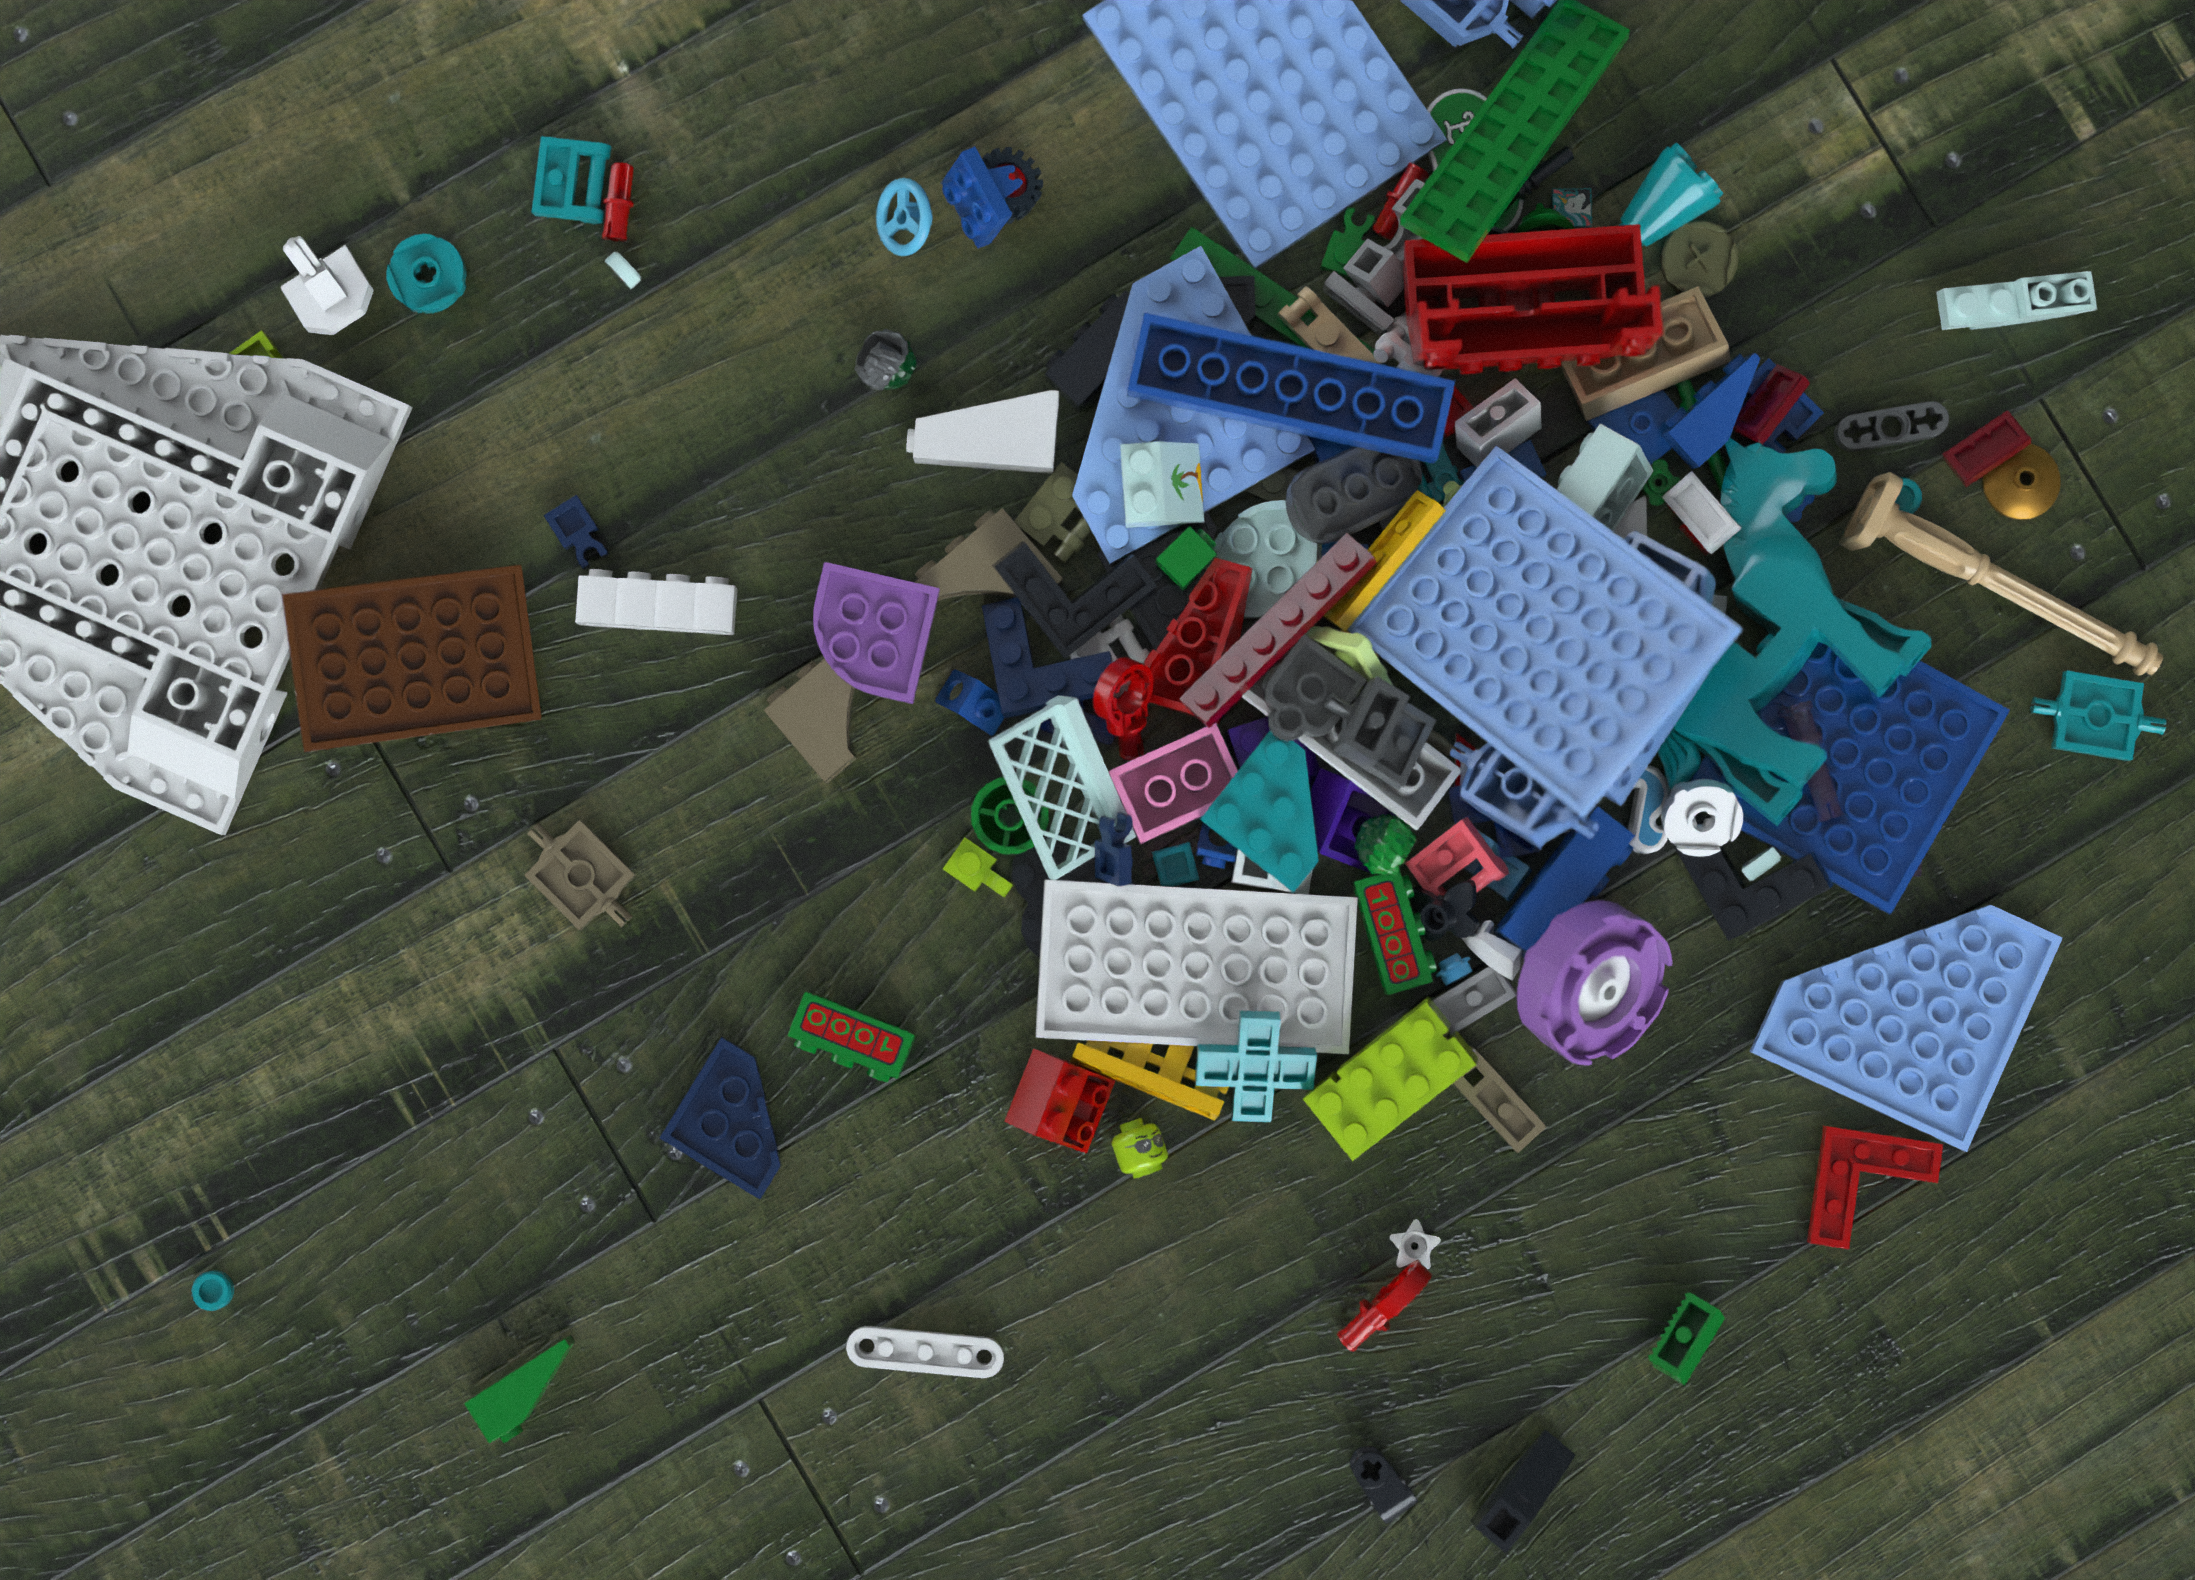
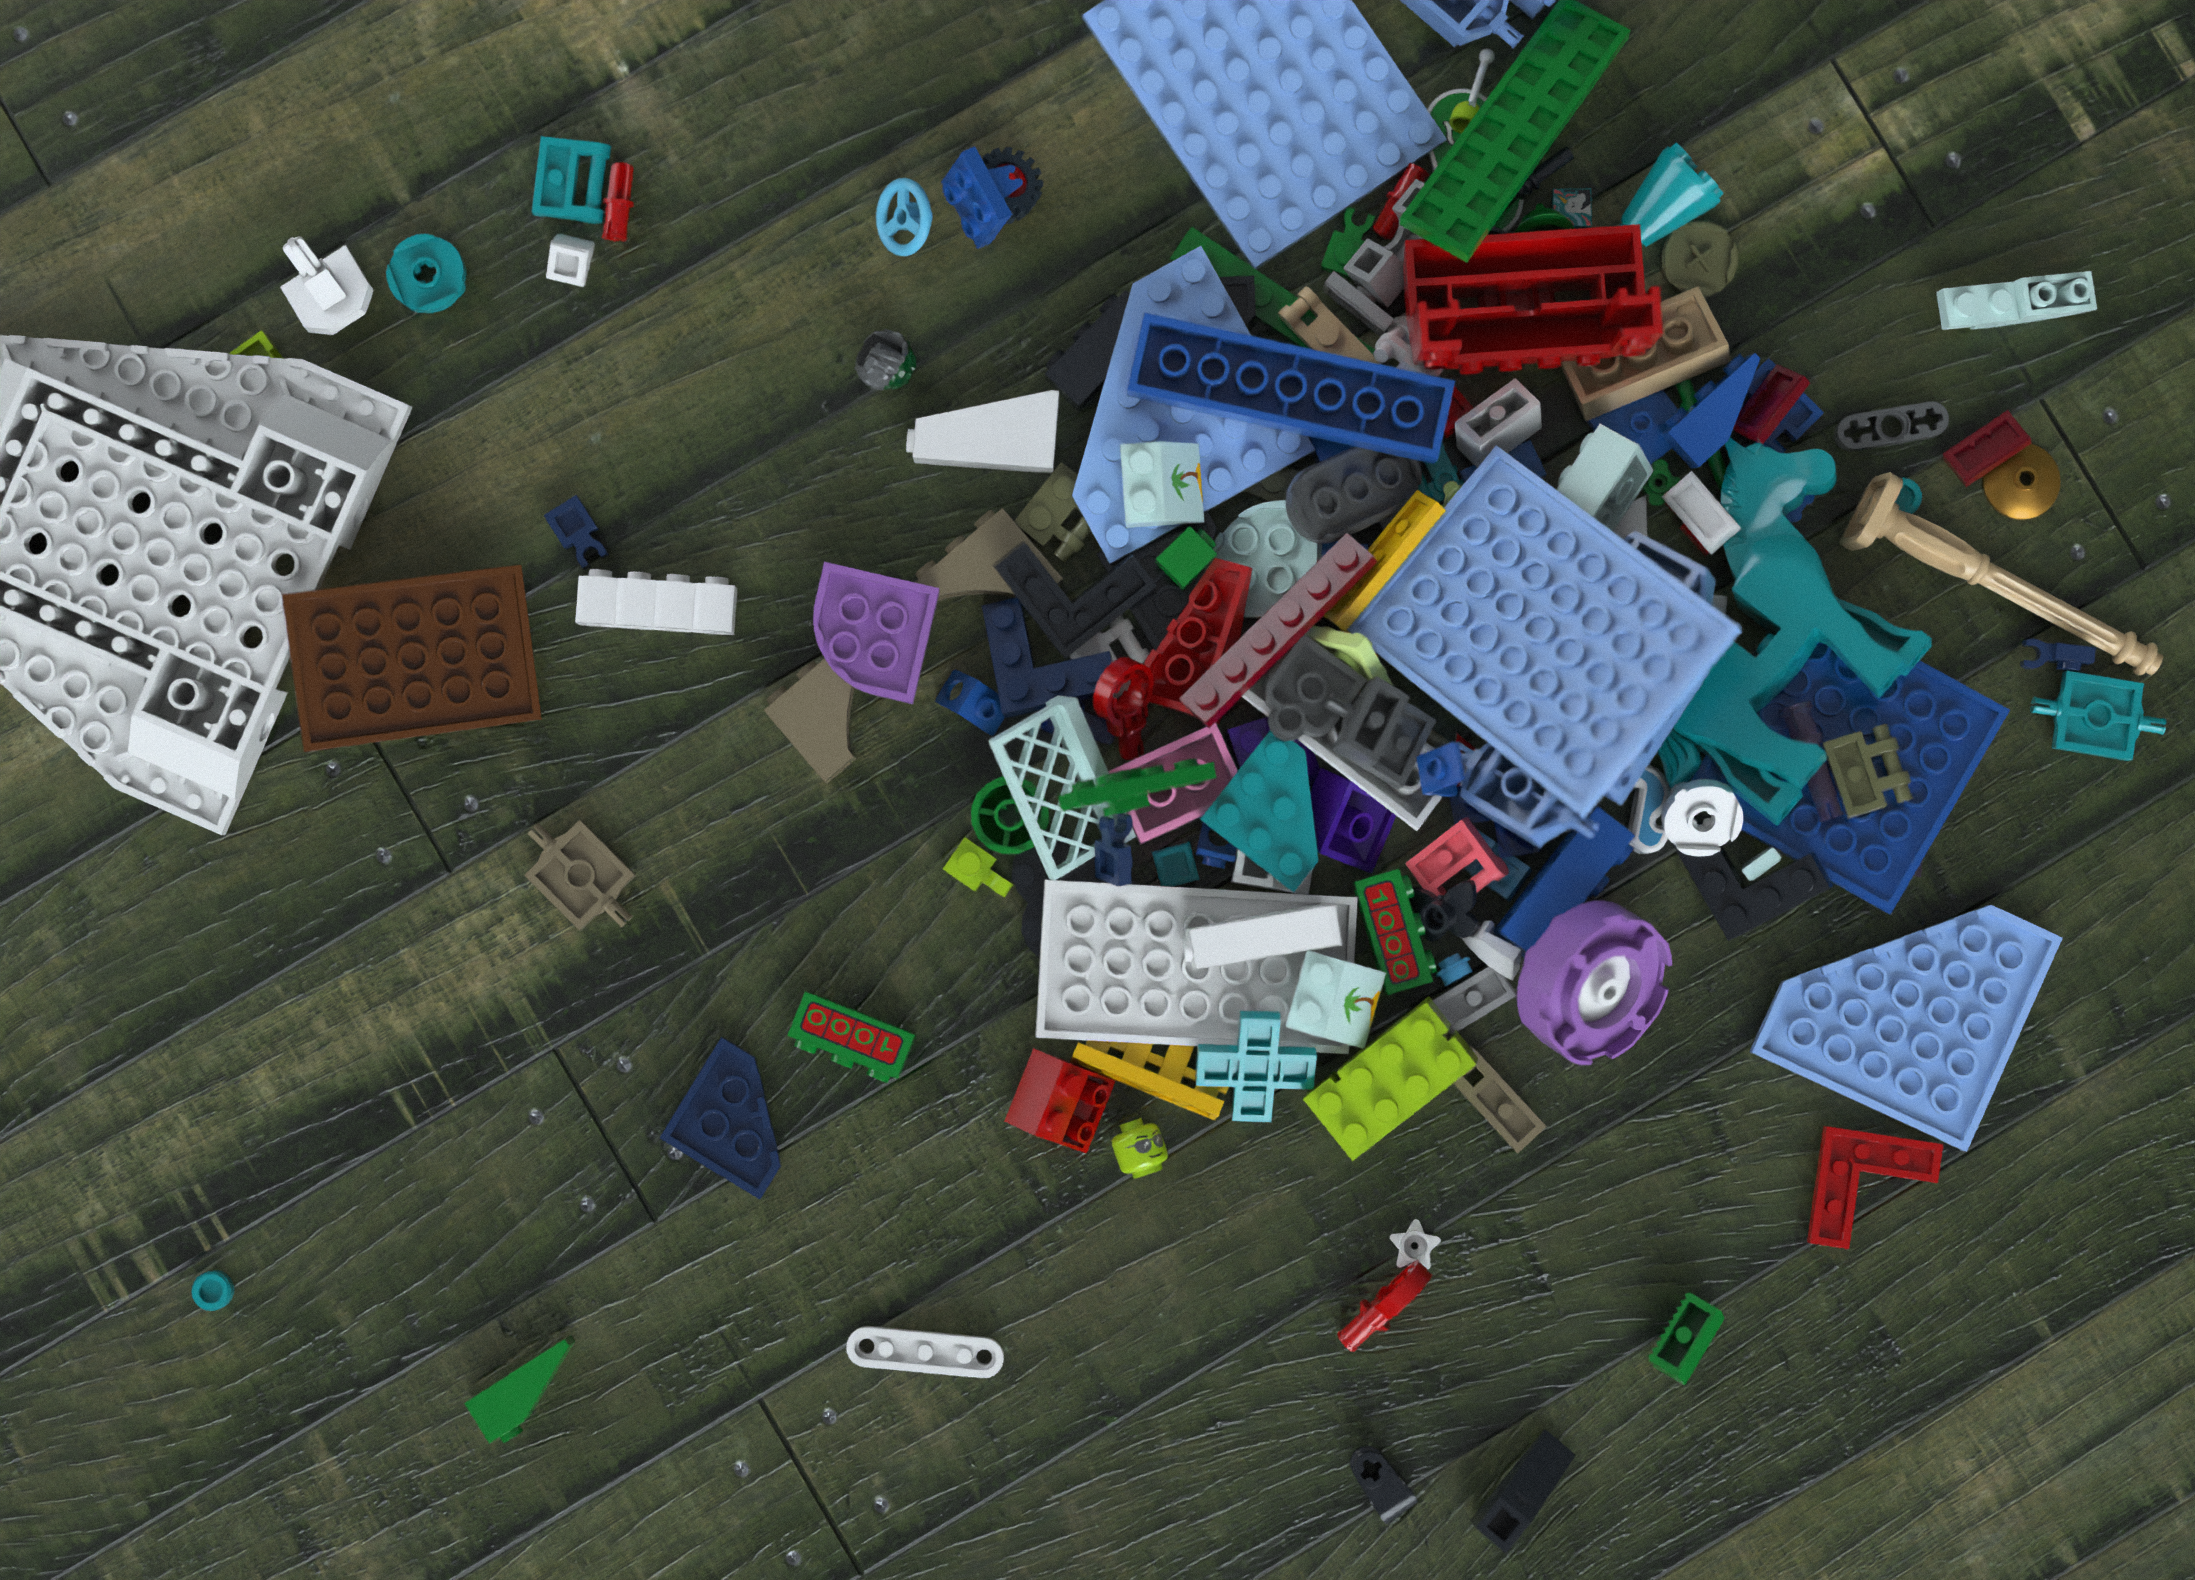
light aqua tile [604,251,641,289] -> none
green piece [1354,814,1417,876] -> none
none -> white slope [546,234,594,287]
none -> green plate [1058,758,1217,817]
none -> white slope [1181,902,1342,969]
none -> light aqua slope [1286,950,1386,1049]
none -> blue bracket [1416,742,1465,797]
none -> hinge [1449,49,1494,134]
none -> olive plate [1822,724,1913,819]
none -> dark blue plate [2020,639,2096,672]

